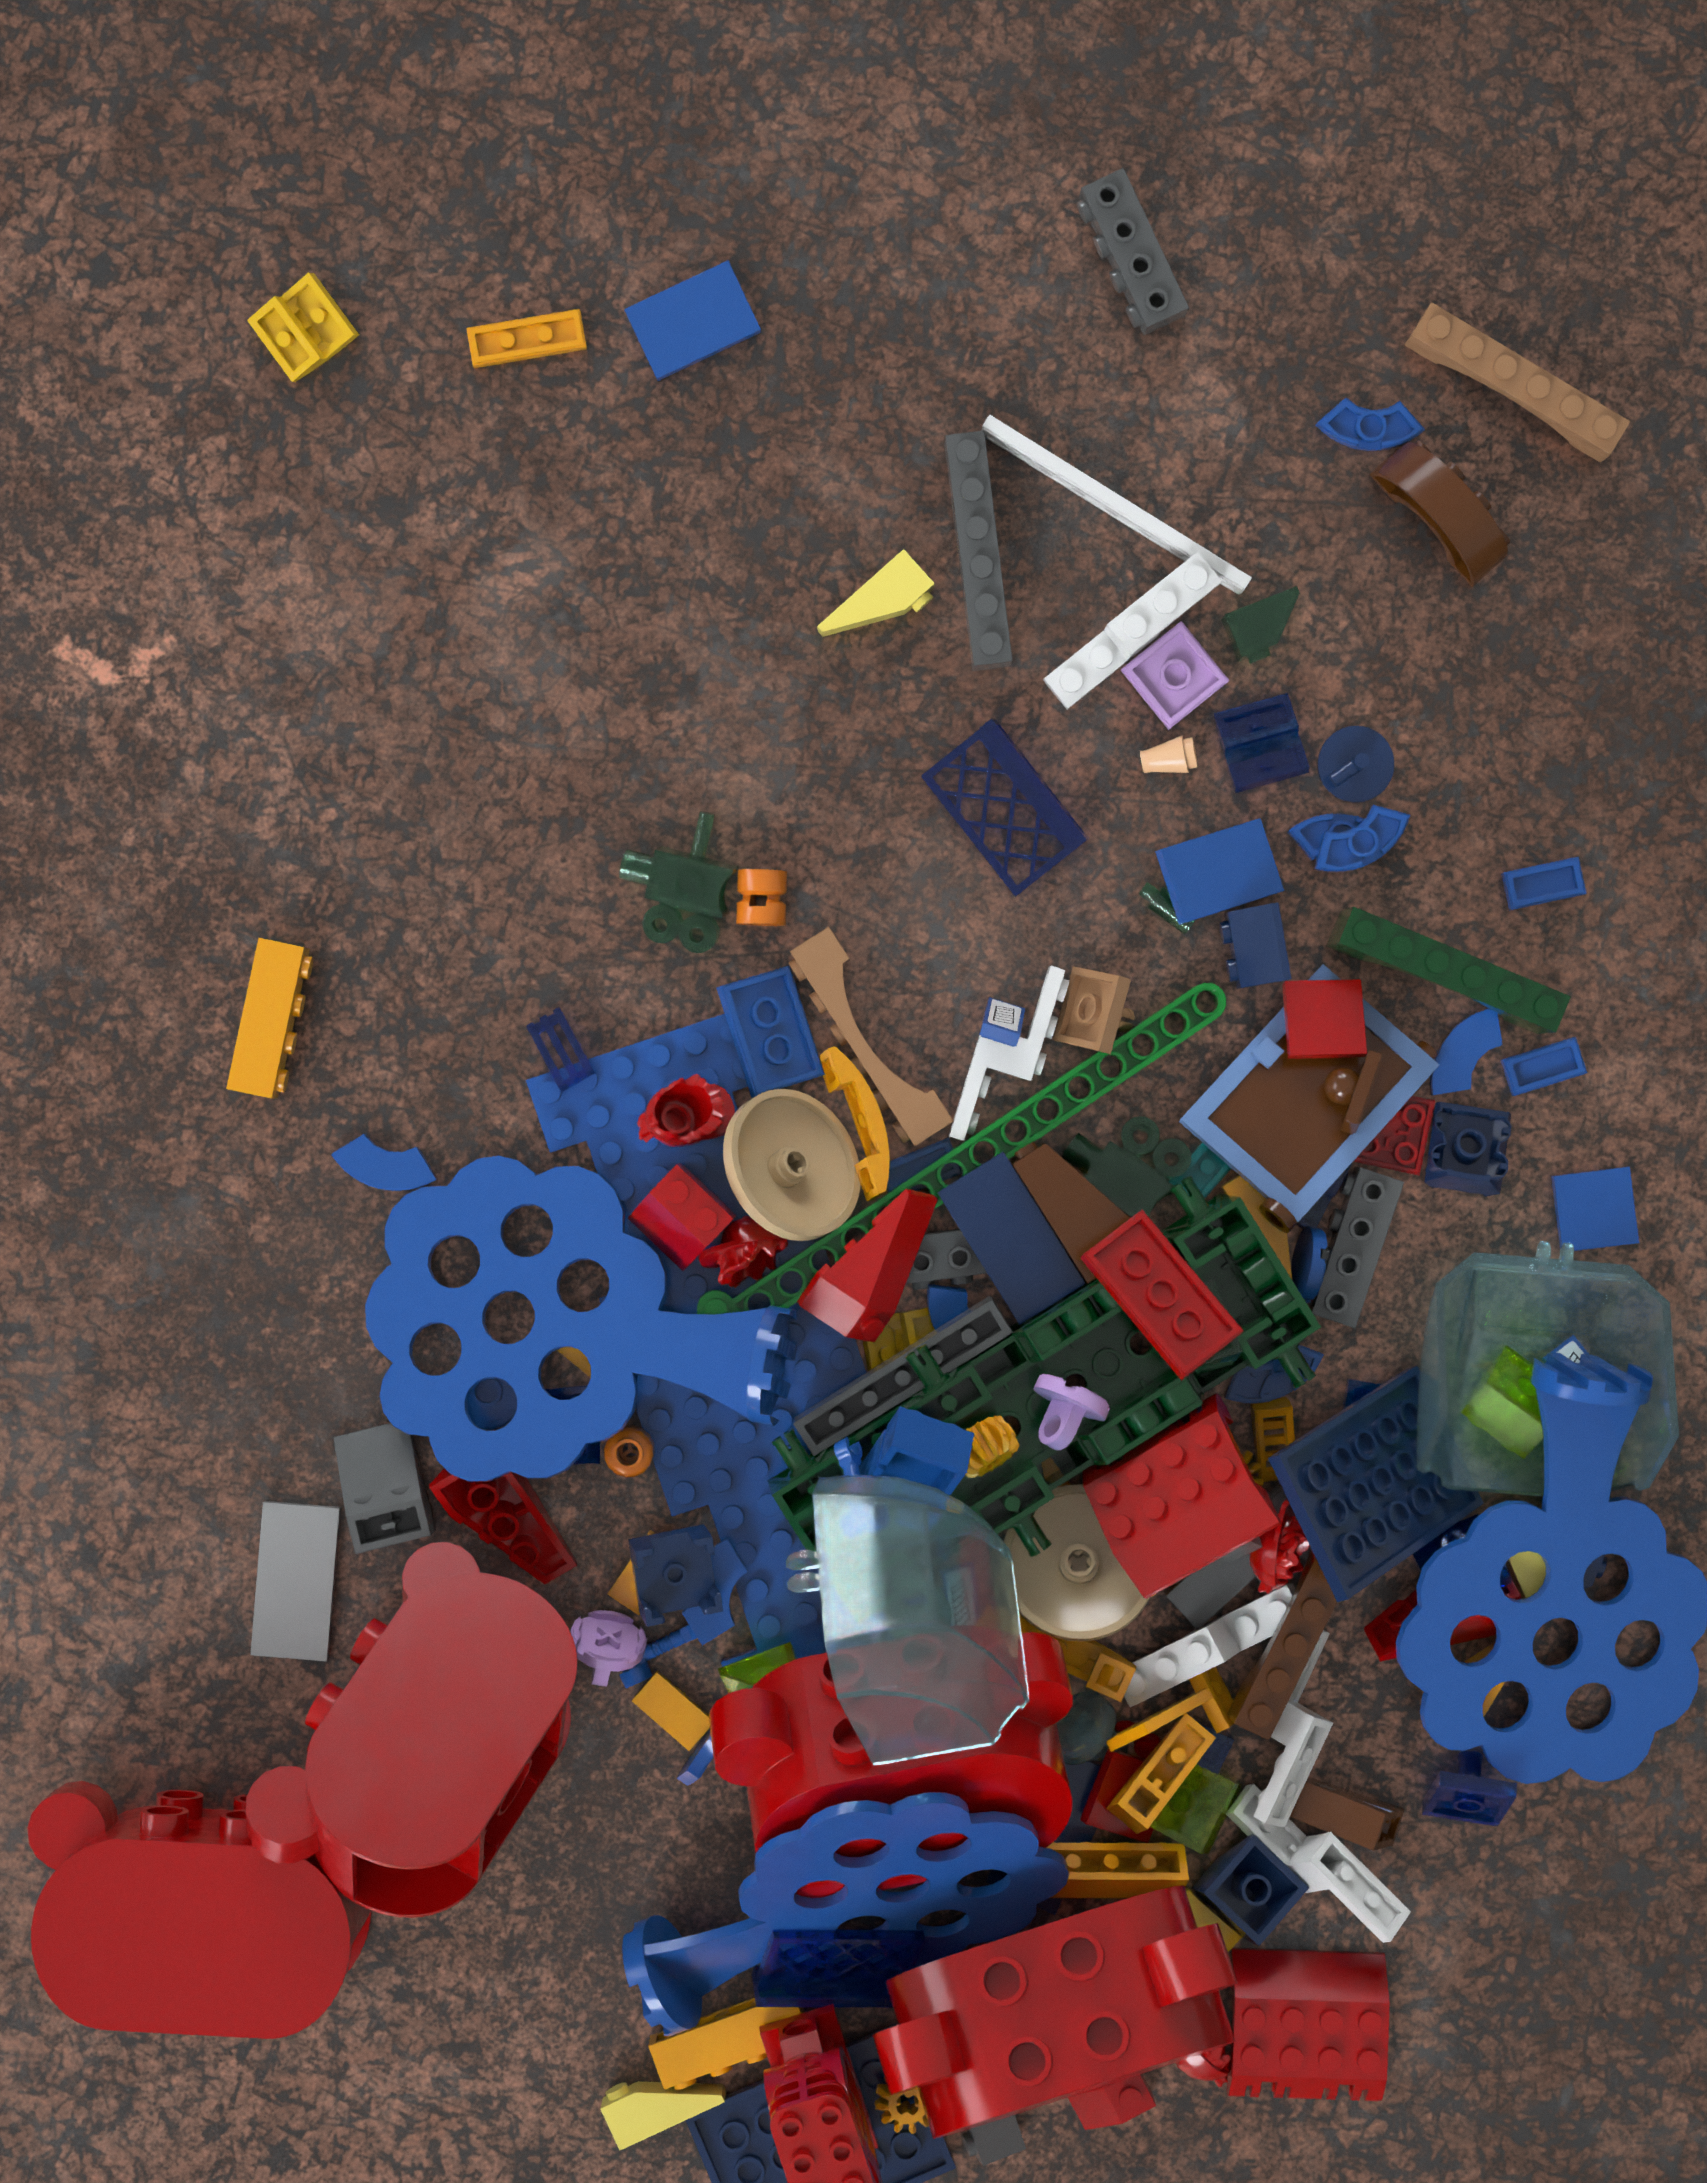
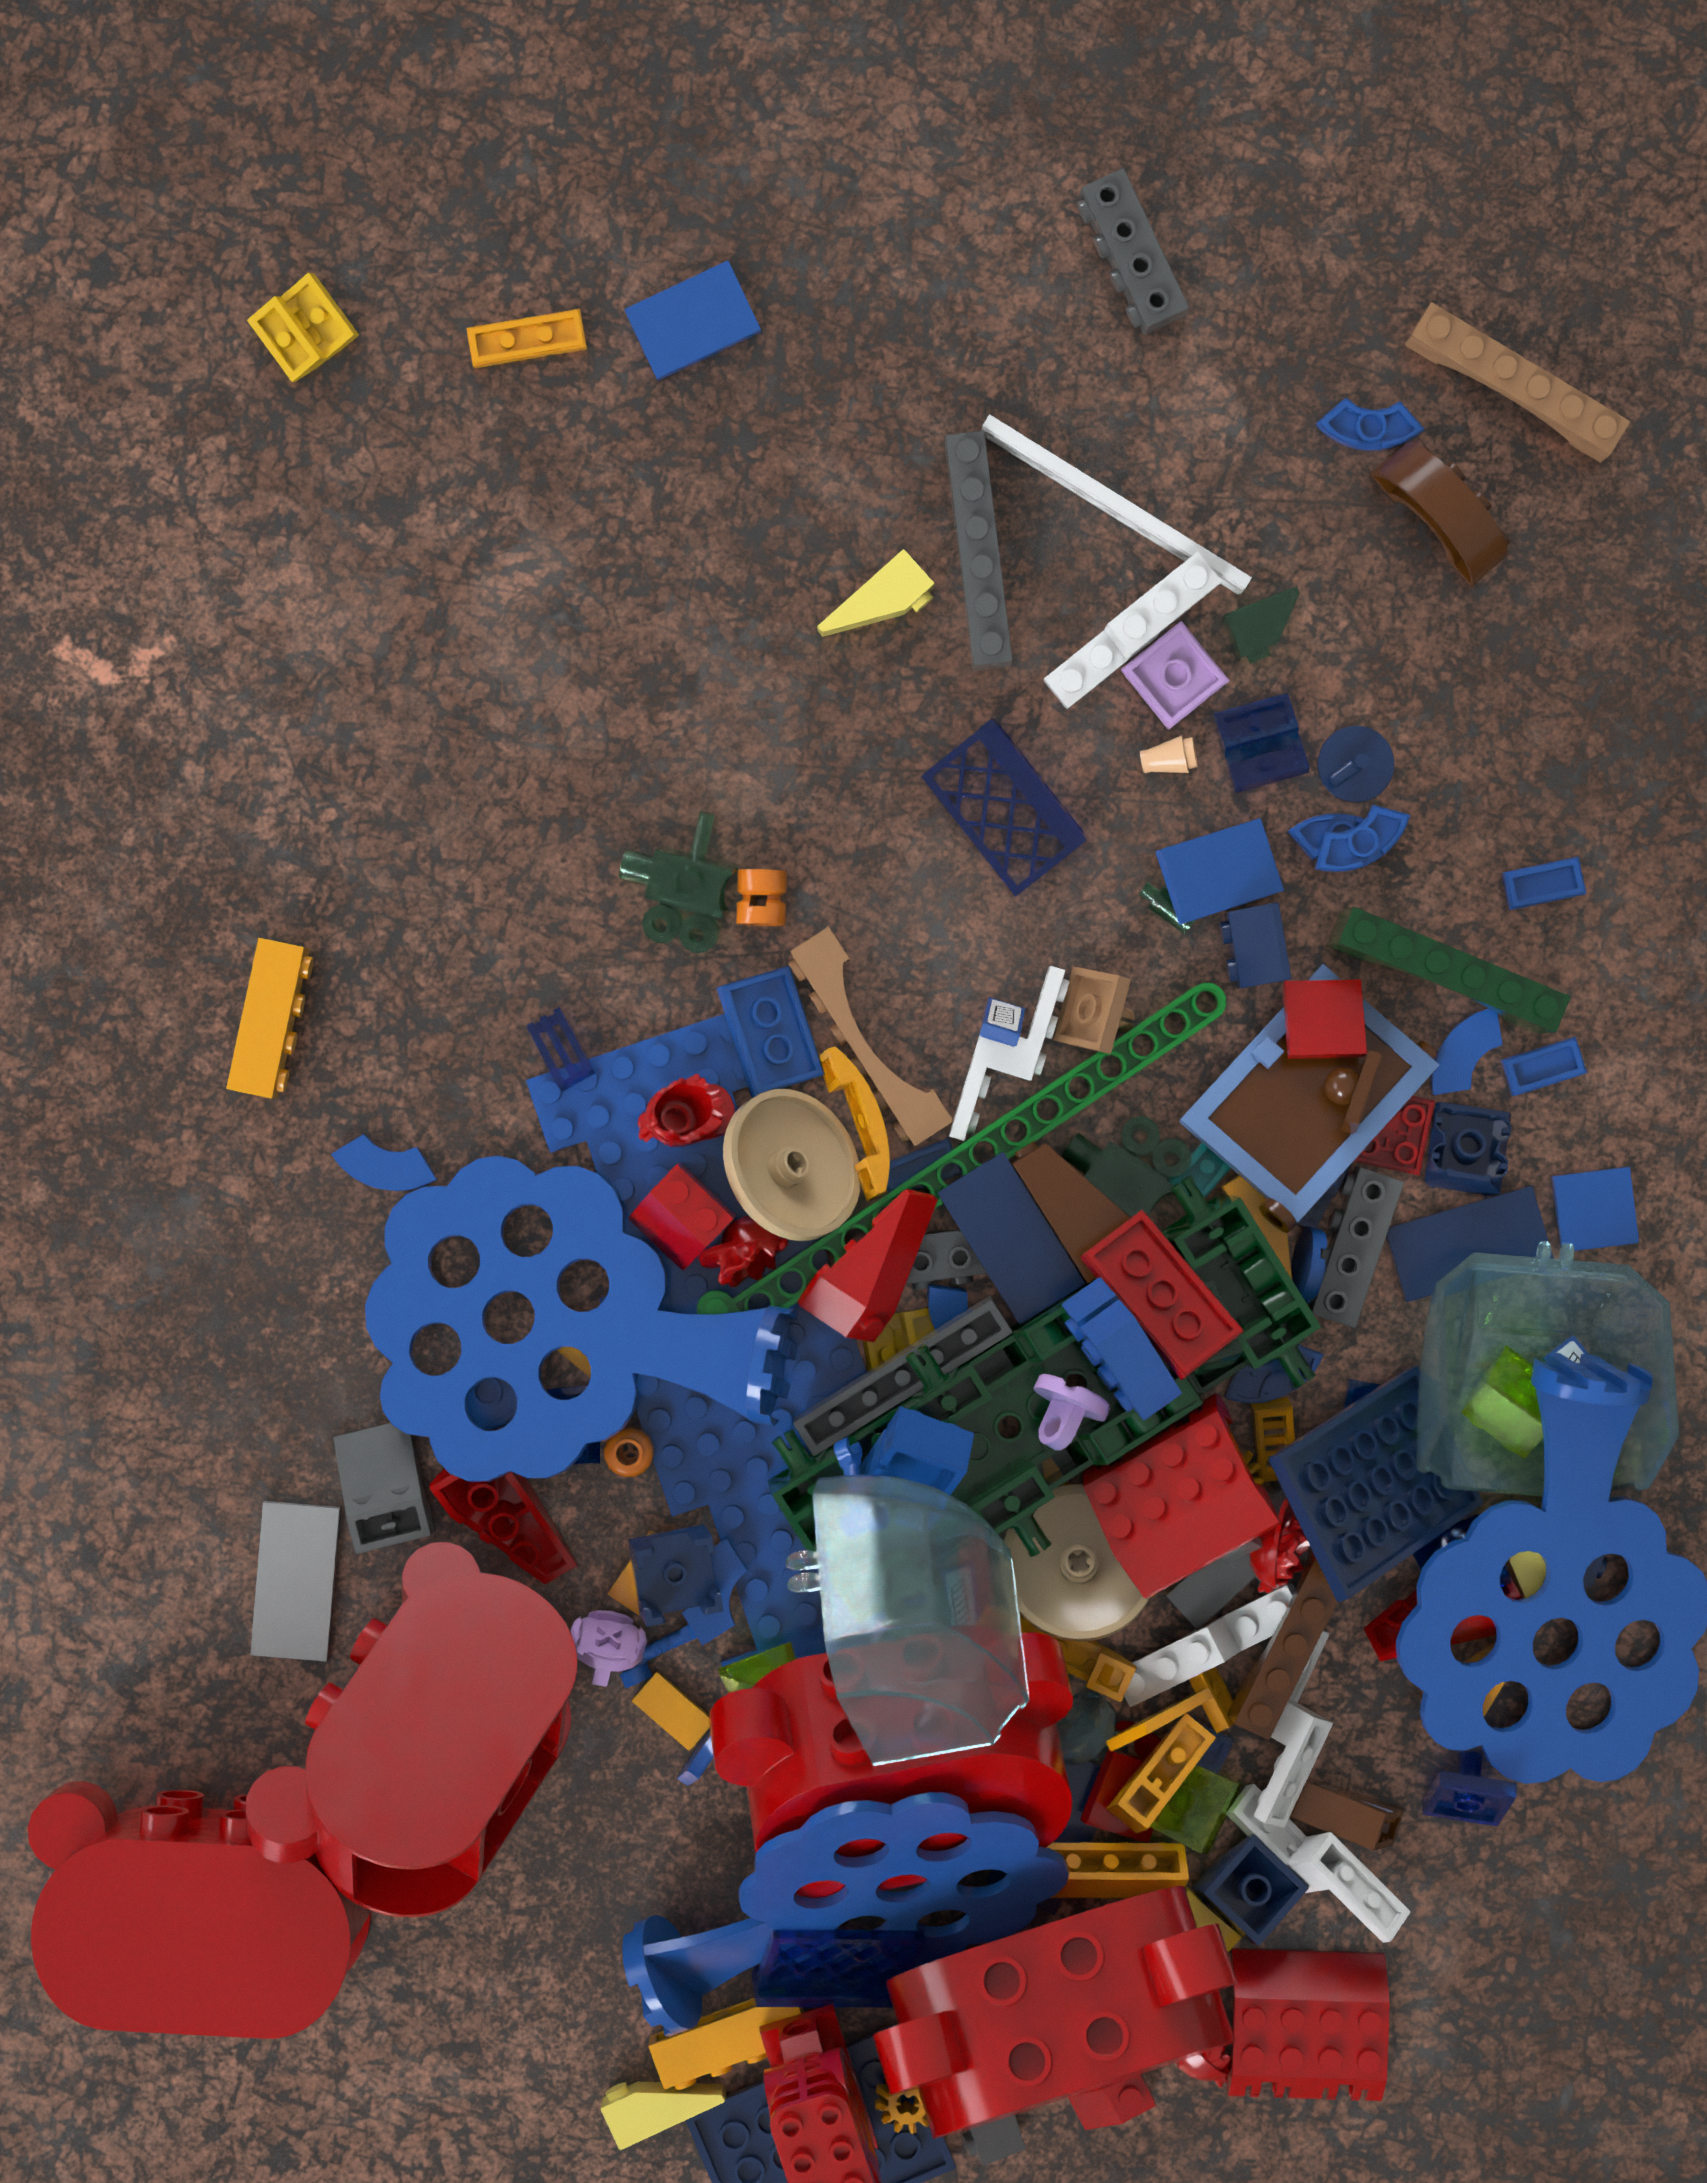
light orange gear [965,1416,1020,1478] -> none
none -> blue piece [1061,1277,1182,1421]
none -> dark blue tile [1386,1185,1554,1302]

